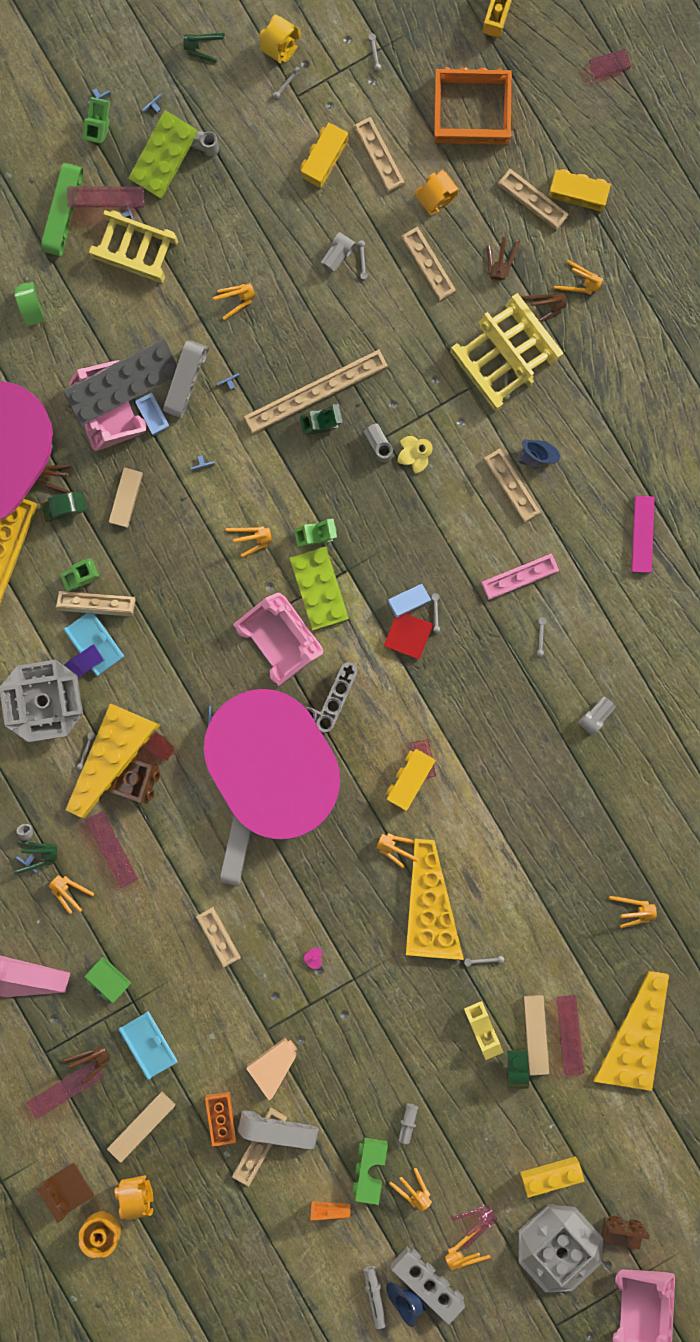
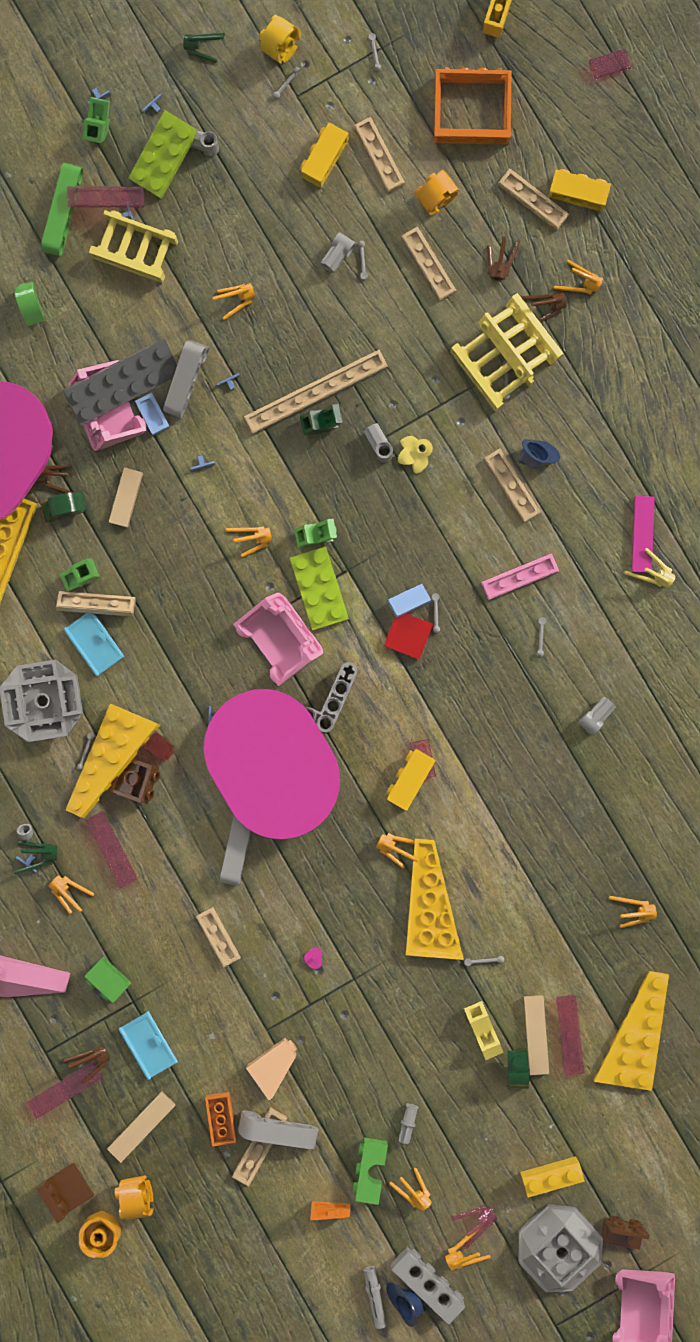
dark purple slope [64,644,105,679] -> none
none -> light yellow plant [625,548,675,588]

